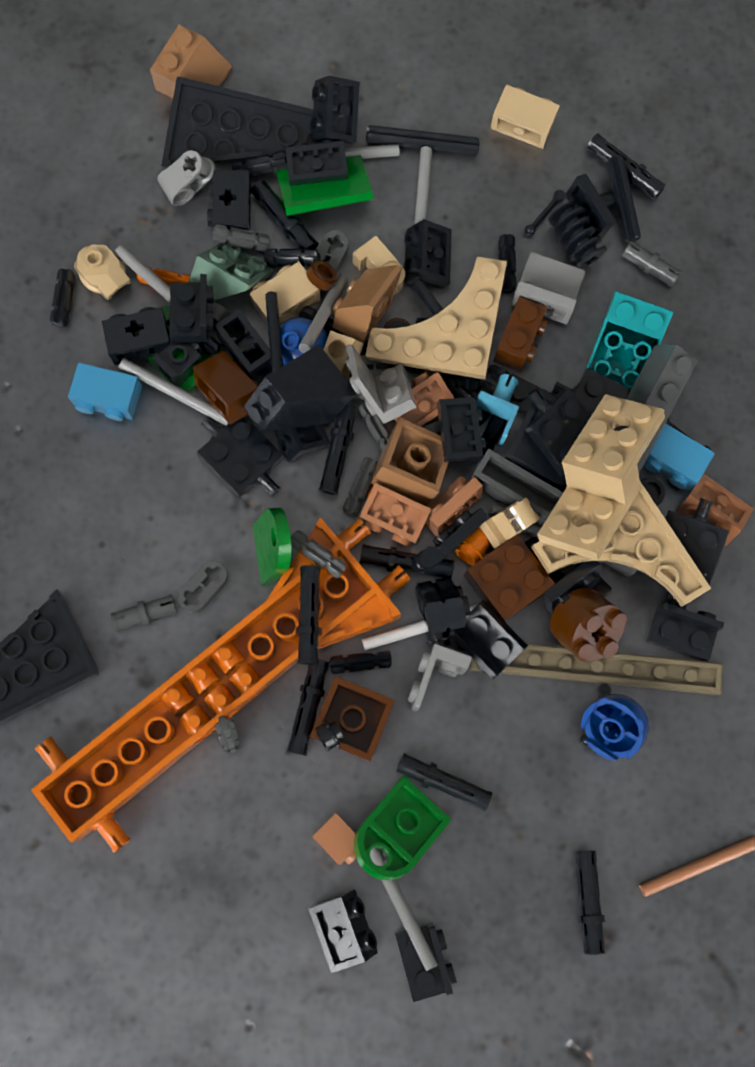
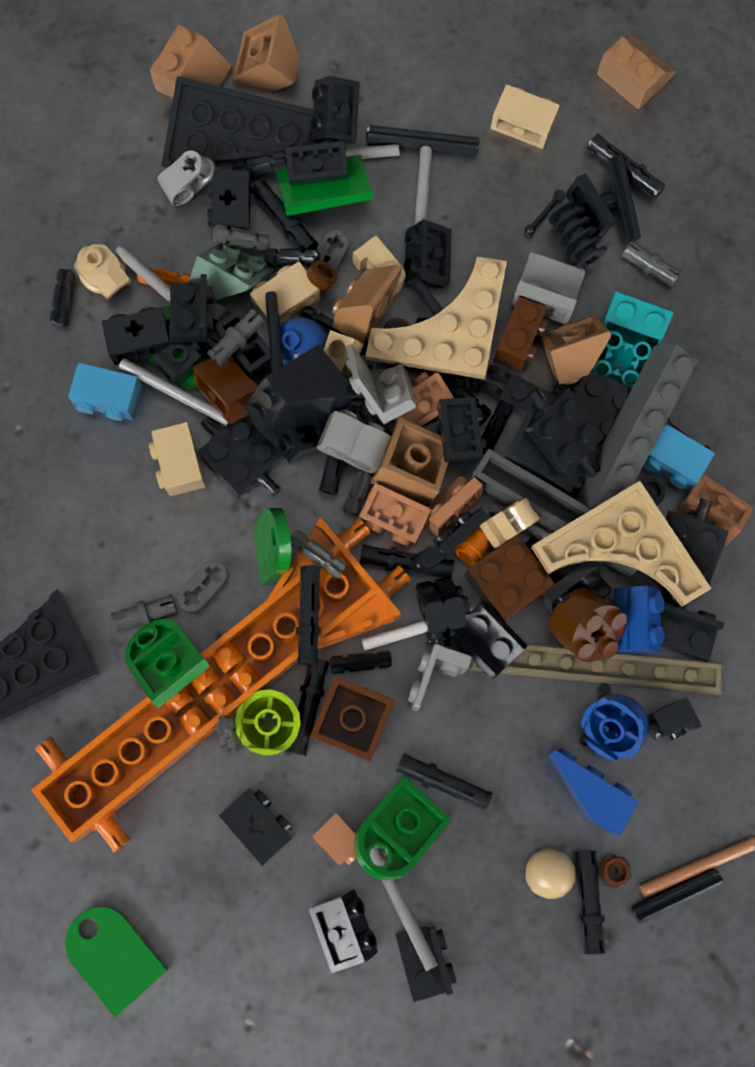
light grey bar [298,274,348,353] -> none
black plate [315,719,344,751] -> none
medium azure bracket [476,374,519,447] -> none
black axle [498,234,517,291] -> none
tan bracket [538,394,665,561] -> none
none -> green tile [65,906,169,1018]
none -> green tile [124,619,210,708]
none -> tan brick [148,422,205,497]
none -> dark grey pin [207,309,265,366]
none -> black brick [219,788,293,866]
none -> medium nougat slope [232,14,300,91]
none -> lime cylinder [235,689,301,756]
none -> light grey brick [317,409,391,473]
none -> tan hair [526,848,576,899]
none -> medium nougat slope [539,314,611,384]
none -> blue slope [547,748,639,836]
none -> medium nougat slope [597,35,676,110]
none -> reddish brown plate [599,854,631,888]
none -> blue brick [614,586,665,654]
none -> black axle [631,868,724,923]
none -> black brick [647,697,702,741]

